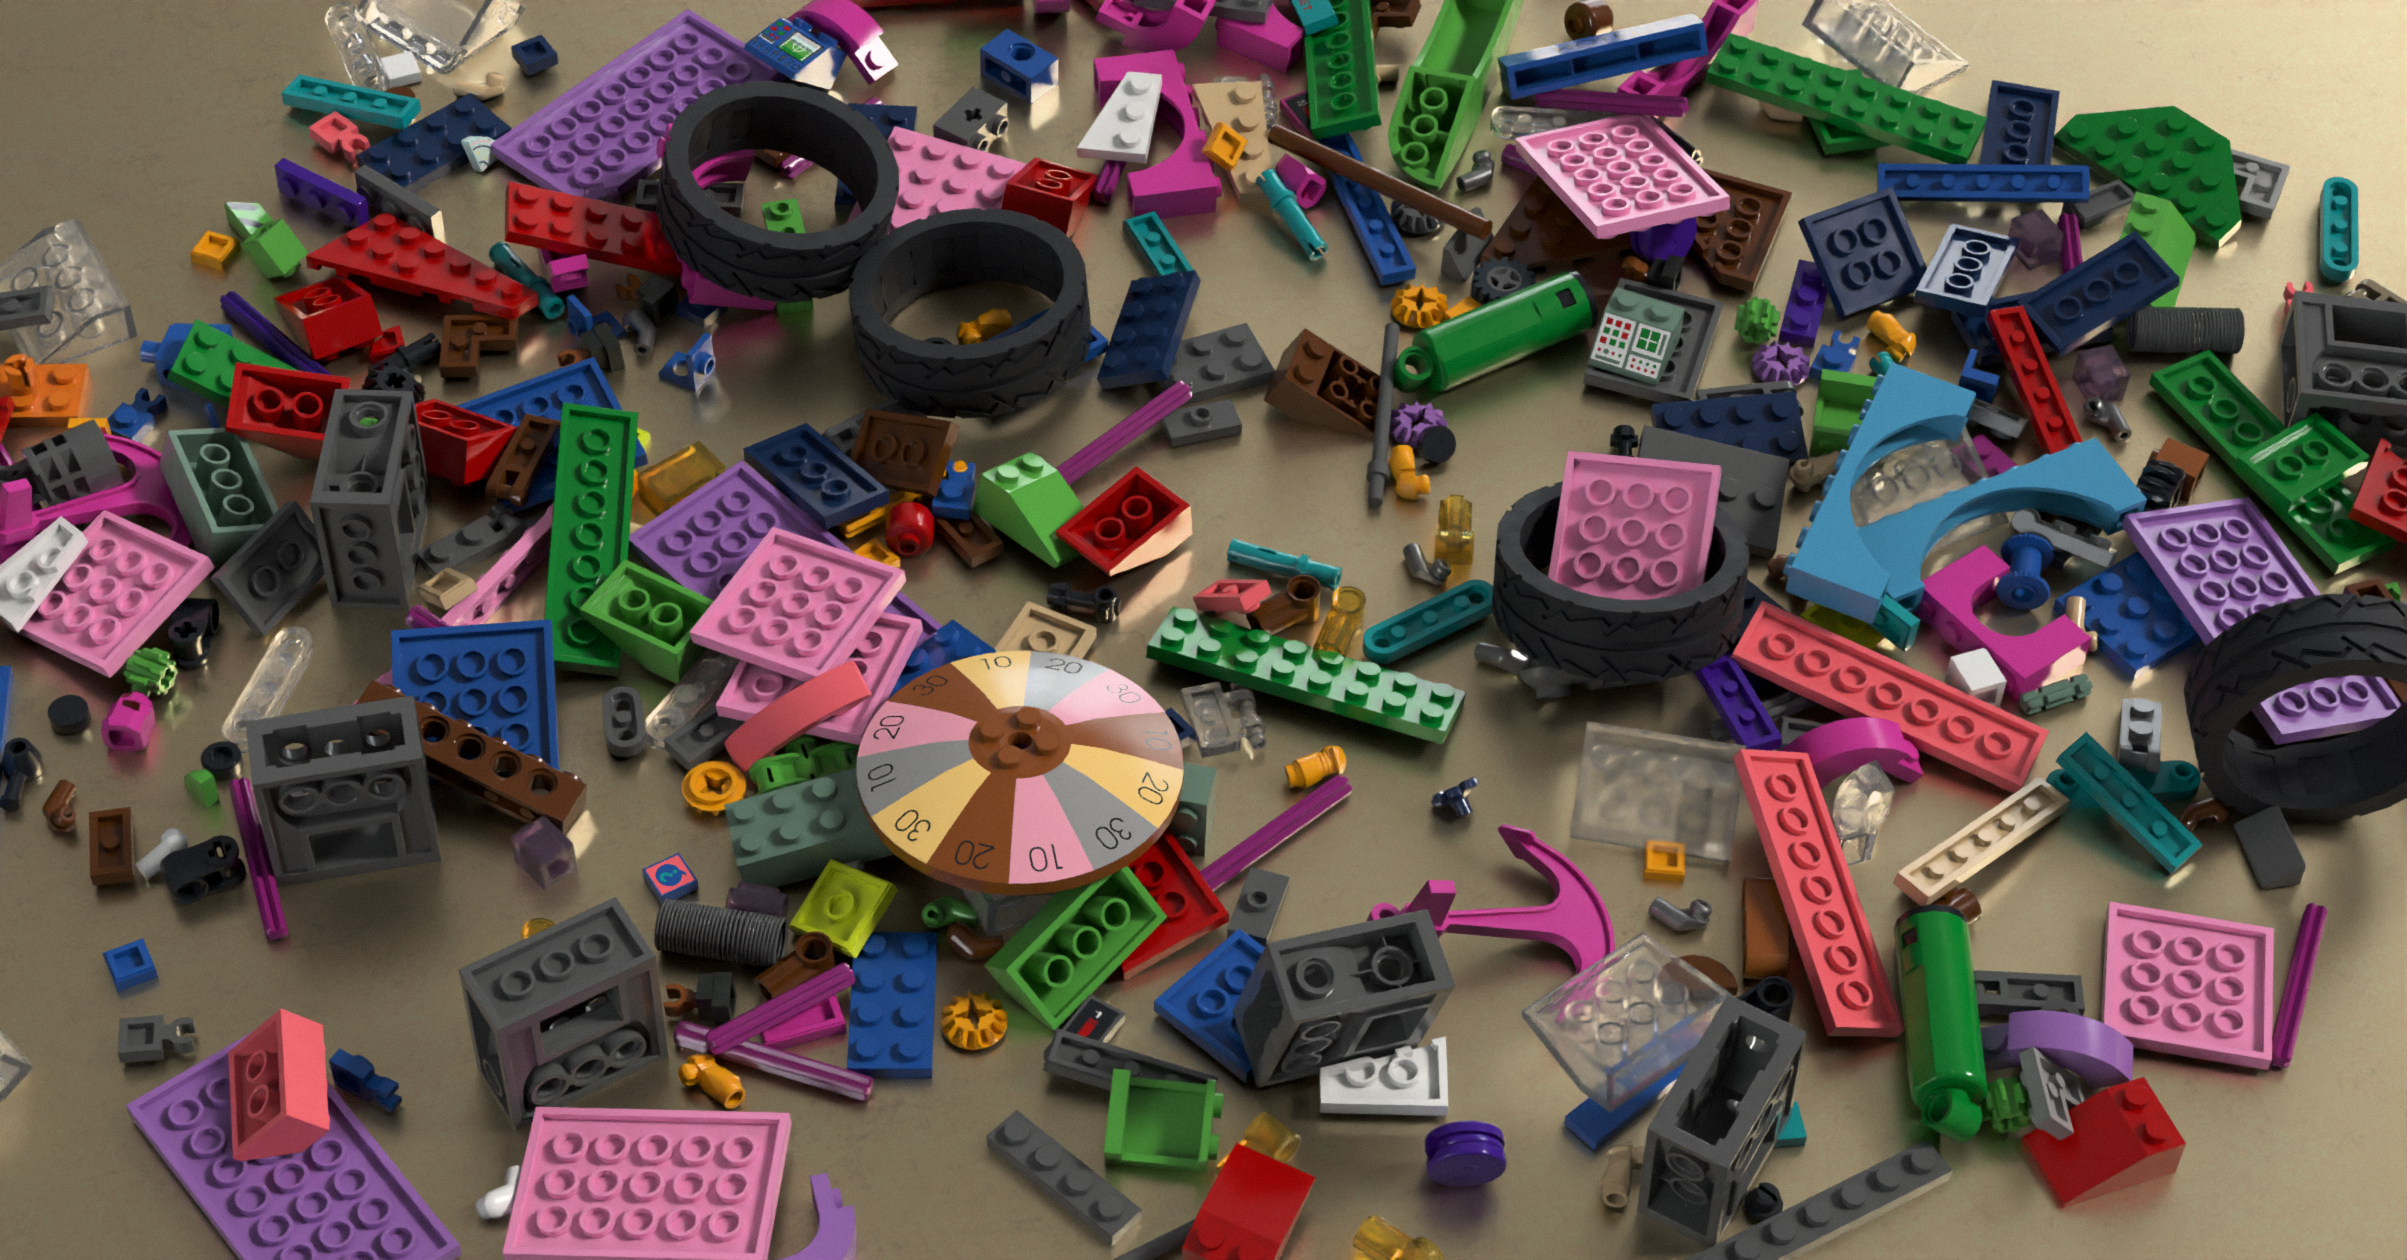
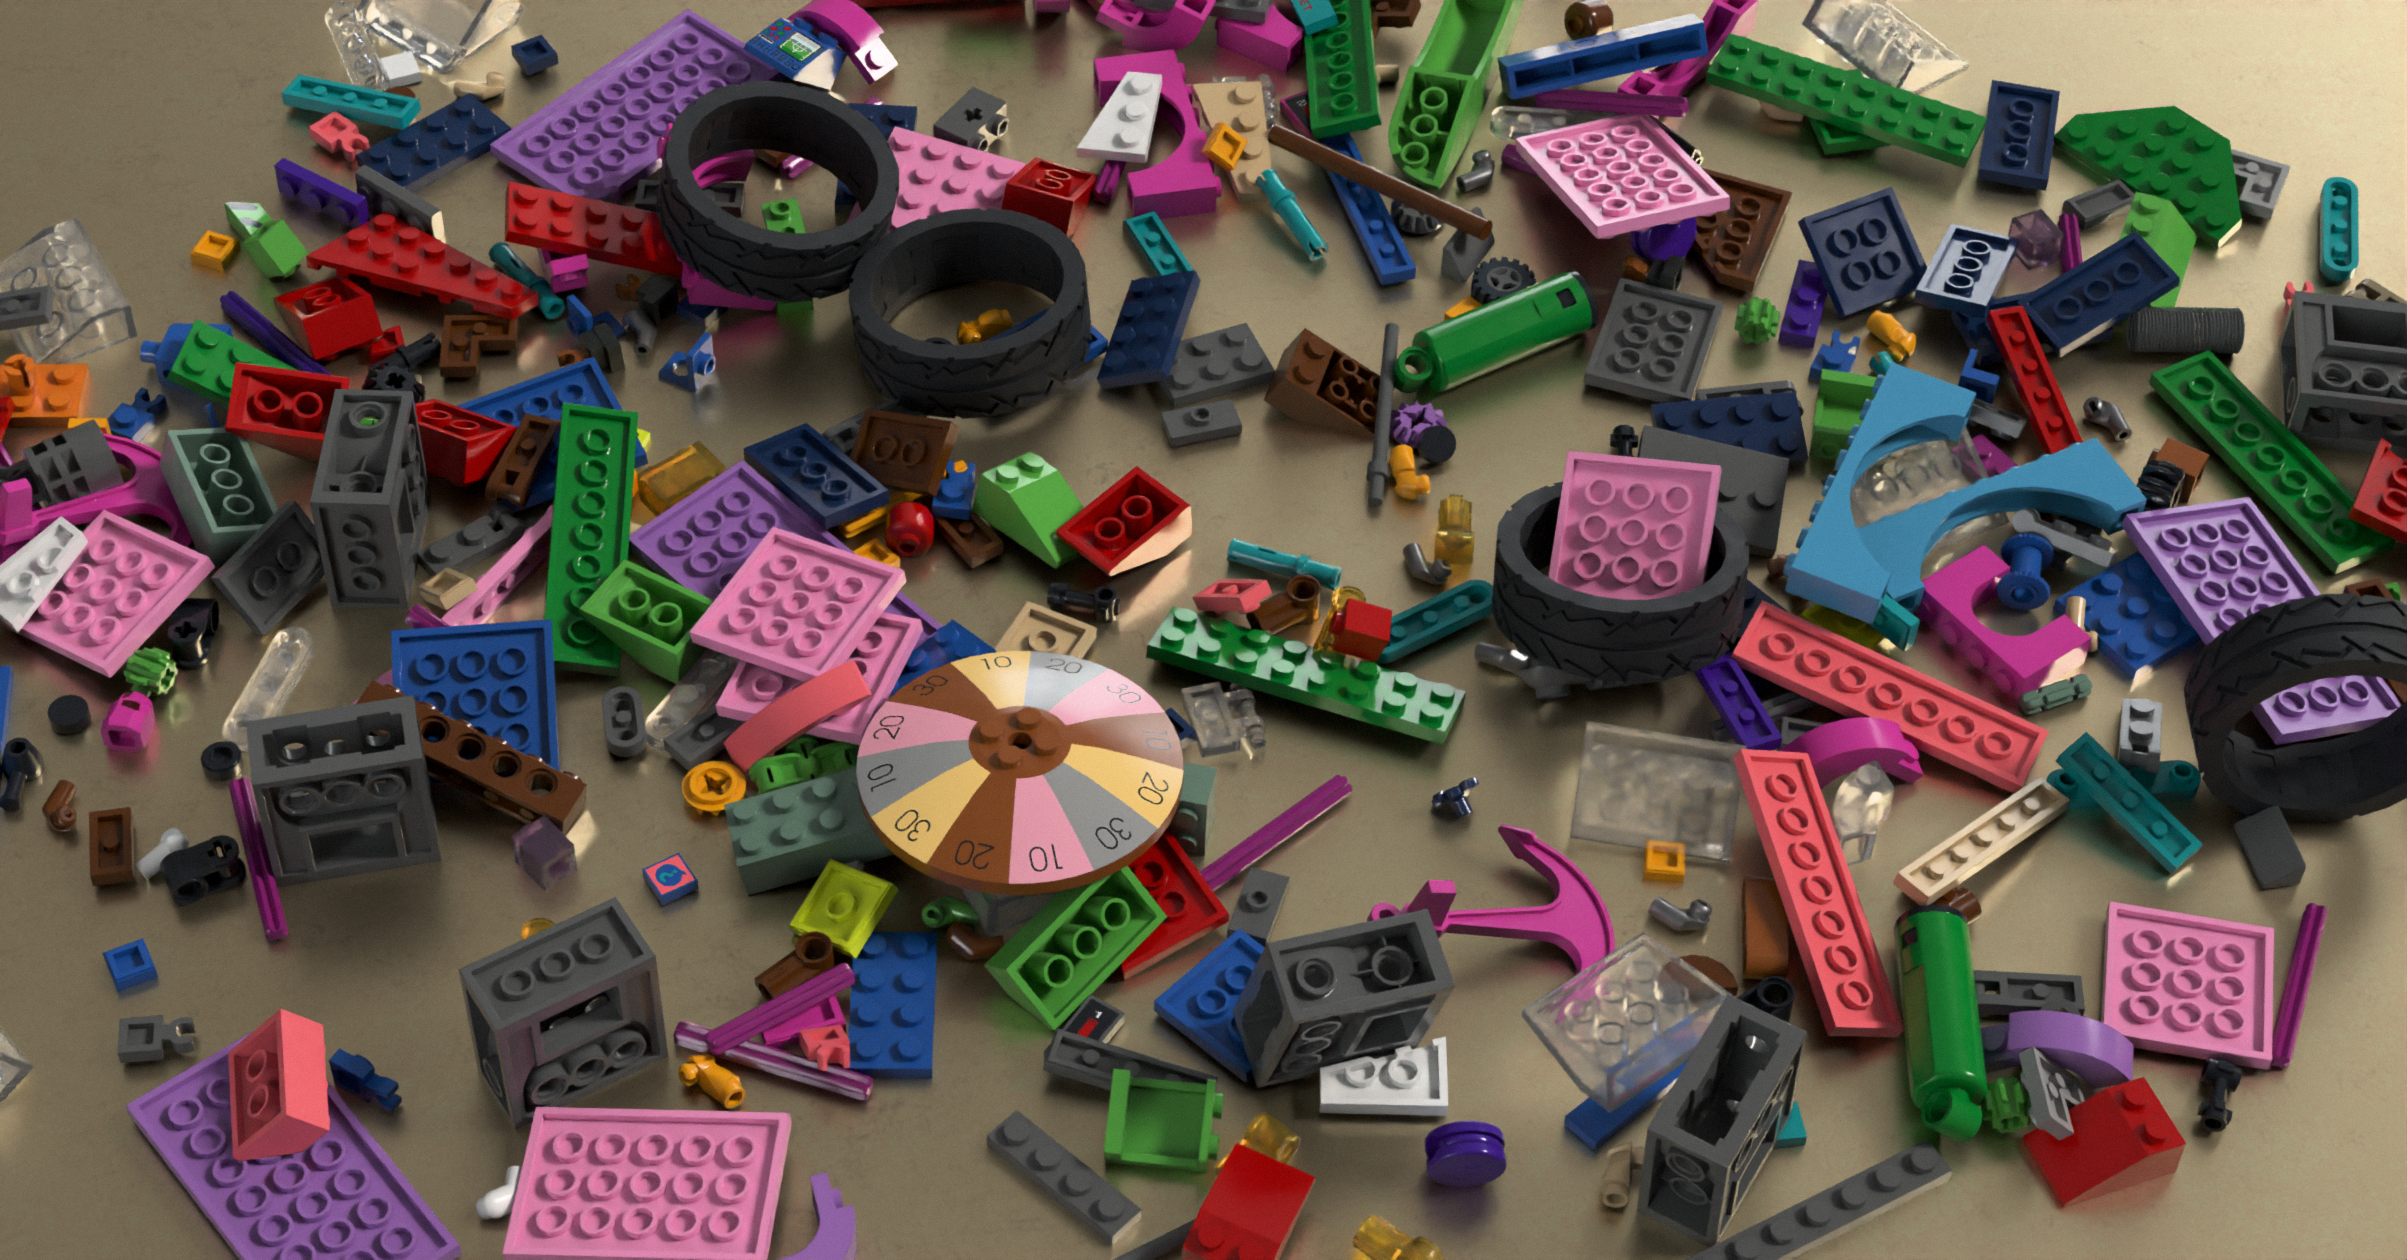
bright green tile [184,769,219,809] -> none
light aqua tile [461,136,497,172] -> none
dark grey piece [654,898,788,969] -> none
pearl dark grey piece [663,972,737,1028] -> none
clear purple brick [725,881,789,920] -> none
light orange gear [940,990,1007,1050] -> none
blue brick [980,29,1058,104] -> none
magenta axle [1056,381,1192,485] -> none
dark pink rock [1276,153,1326,209] -> none
light orange arm [1284,745,1346,789] -> none
light orange gear [1391,282,1448,328] -> none
reddish brown plate [1481,175,1632,270] -> none
slope [1588,287,1685,386] -> none
black piece [1744,1182,1783,1221] -> none
medium lavender gear [1752,340,1810,386] -> none
tan arm [1789,451,1840,492] -> none
blue plate [1877,163,2090,203] -> none
white panel [1945,648,2007,707] -> none
clear purple brick [2072,345,2130,403] -> none
reddish brown arm [2177,796,2229,833] -> none
green plate [2235,412,2370,512] -> none
none -> coral plate [799,1025,850,1071]
none -> red brick [1329,598,1393,662]
none -> black bar [2197,1057,2242,1132]

